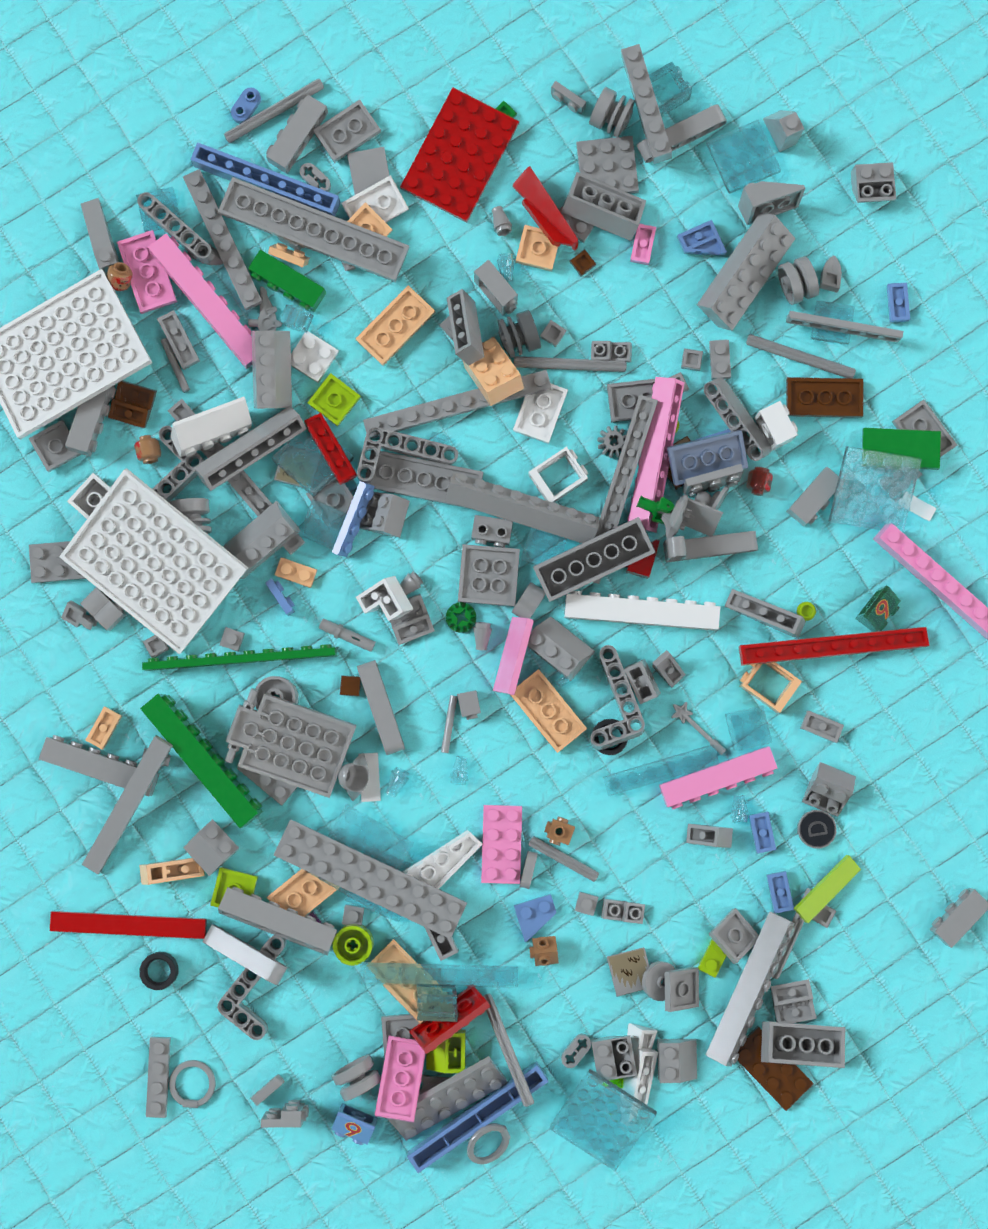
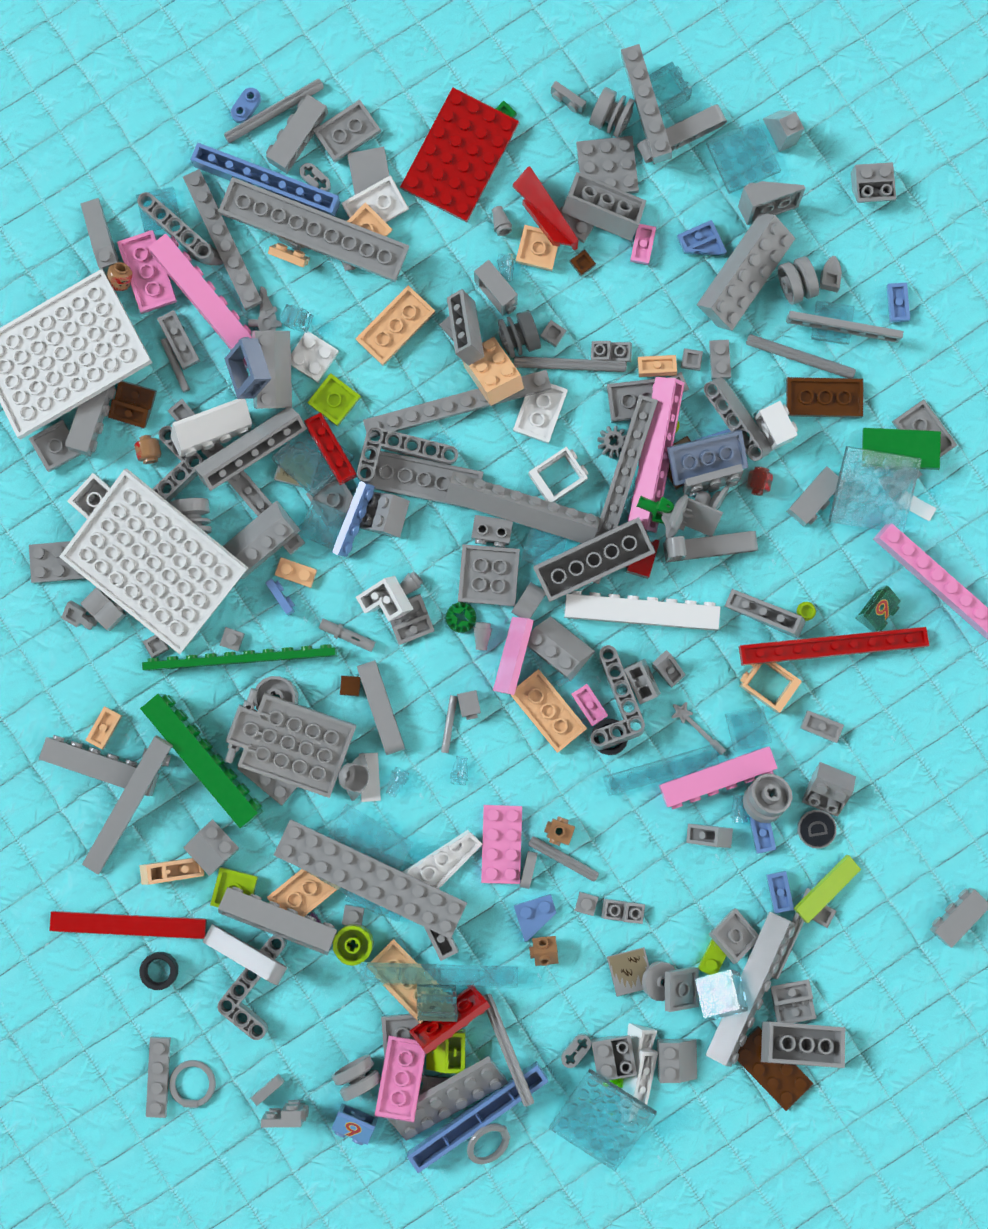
green brick [248,250,326,312] -> none
none -> sand blue window [224,337,271,399]
none -> bright pink plate [571,684,608,726]
none -> light nougat plate [637,355,677,377]
none -> clear light blue brick [695,969,748,1020]
none -> light grey wheel [743,774,793,823]

